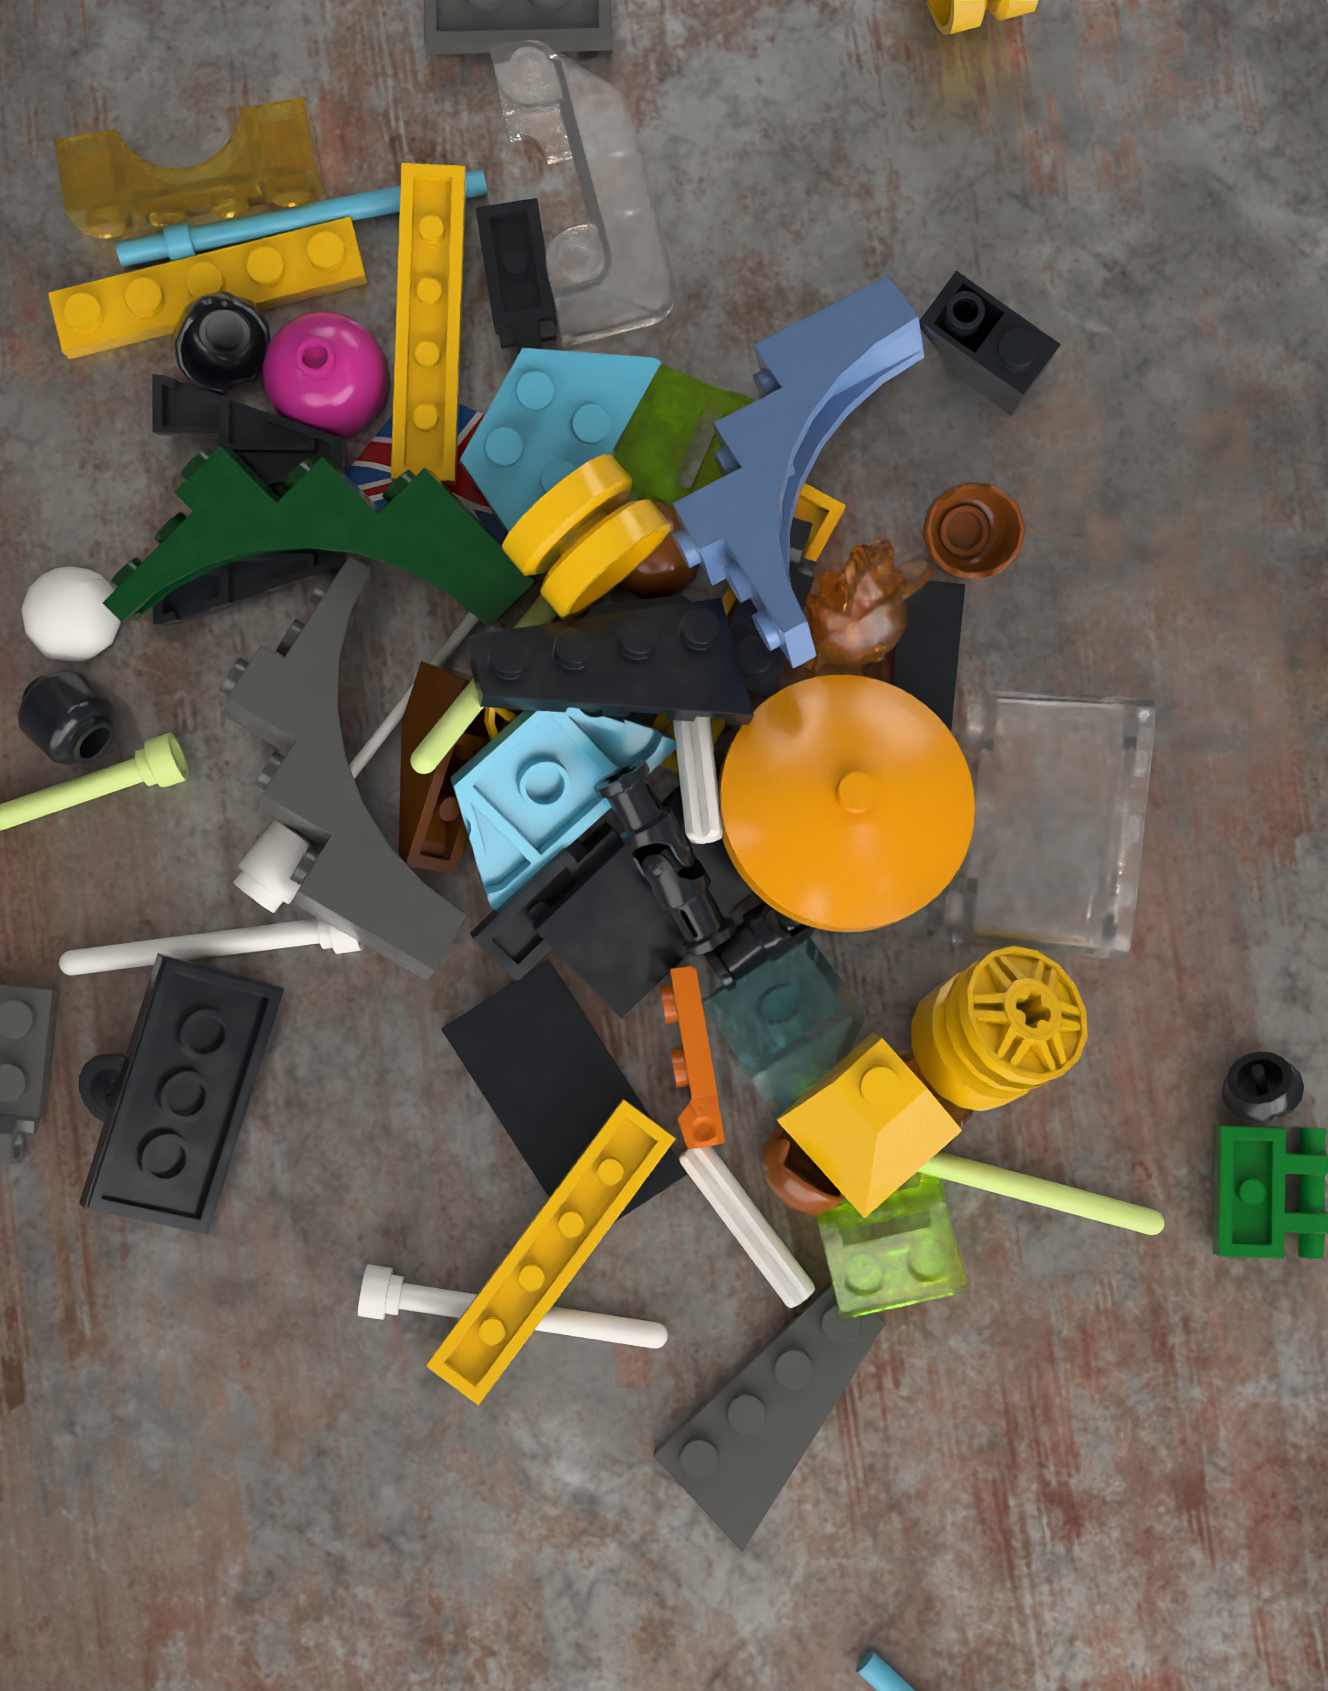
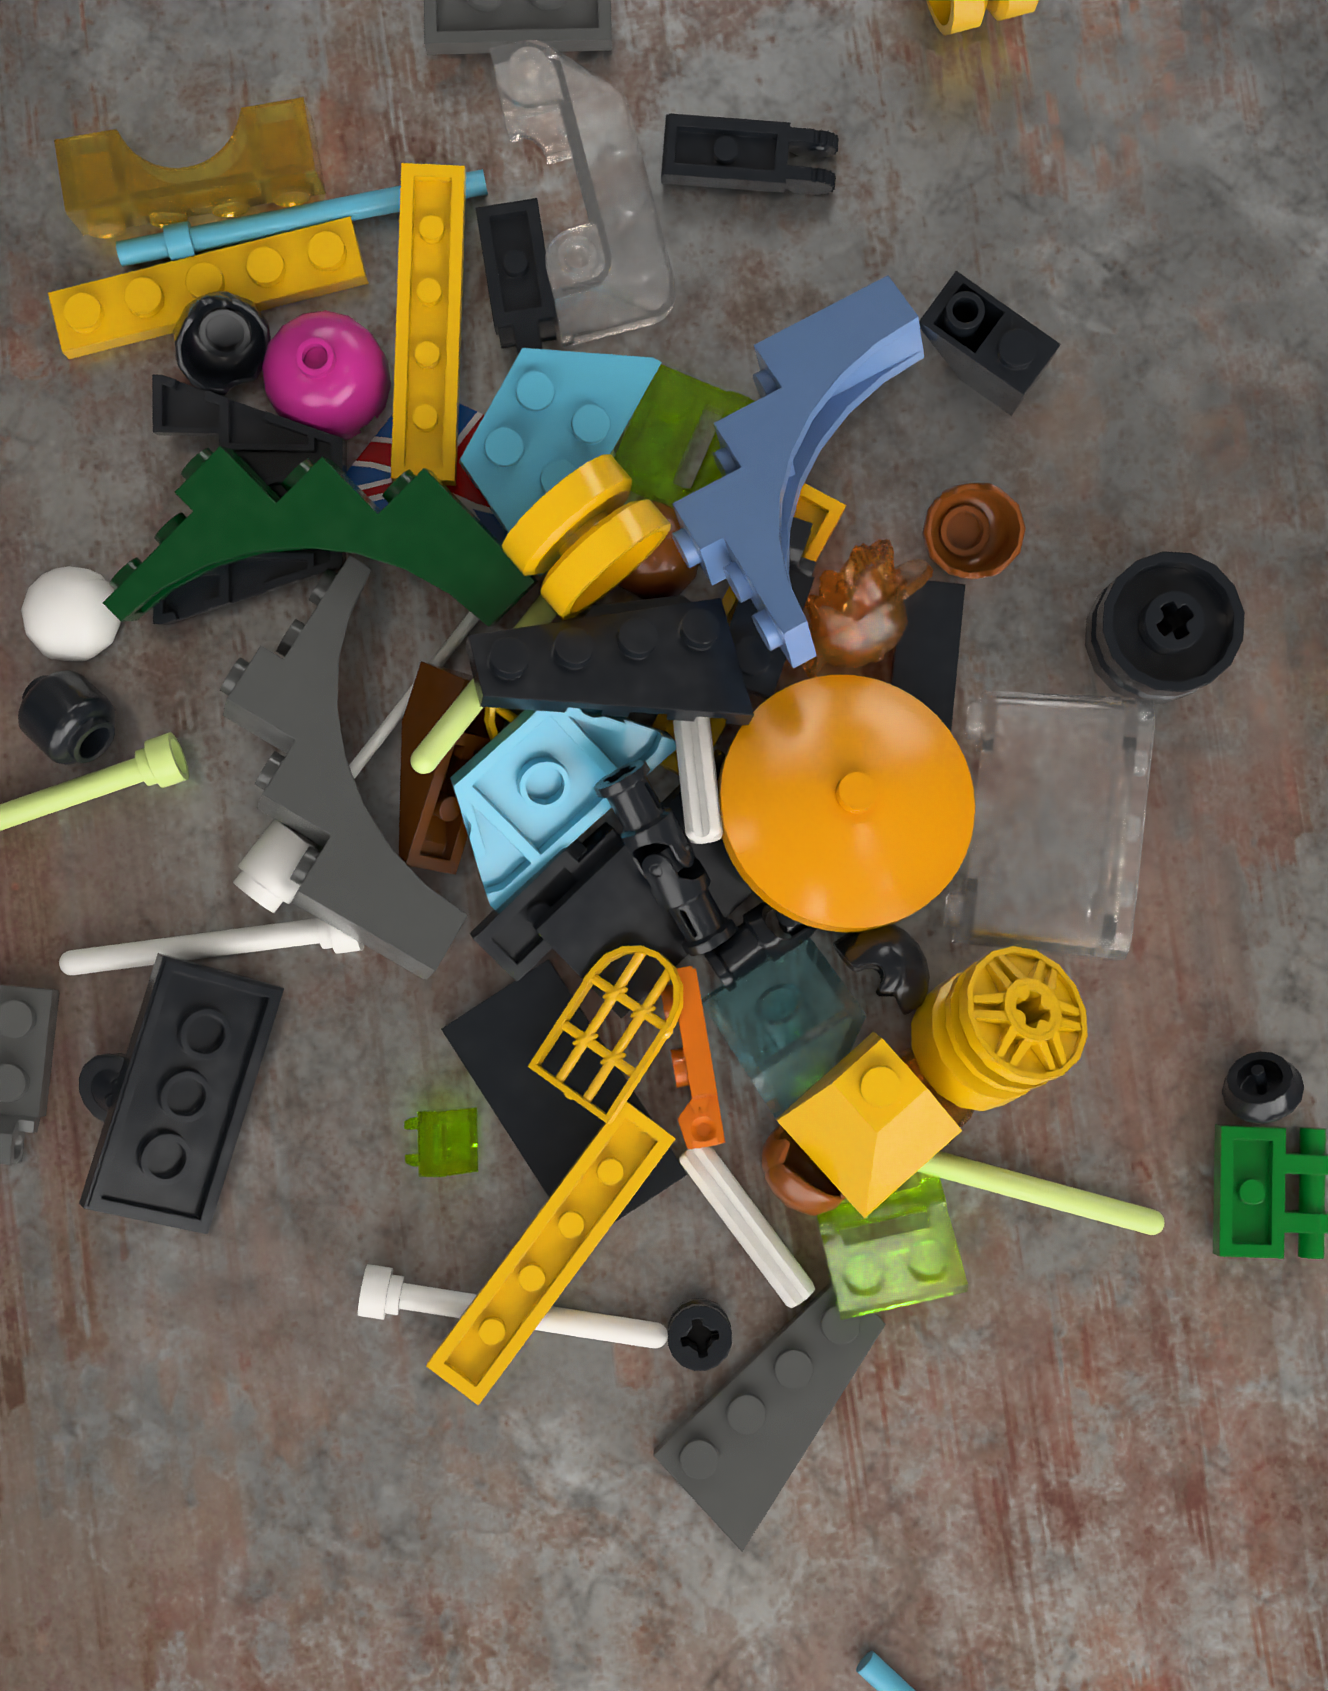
none -> clear neon green tile [404,1107,478,1177]
none -> yellow window [528,945,684,1125]
none -> black hinge [661,113,839,195]
none -> black wheel [668,1298,732,1371]
none -> black hair [833,924,930,1015]
none -> black wheel [1085,551,1245,704]

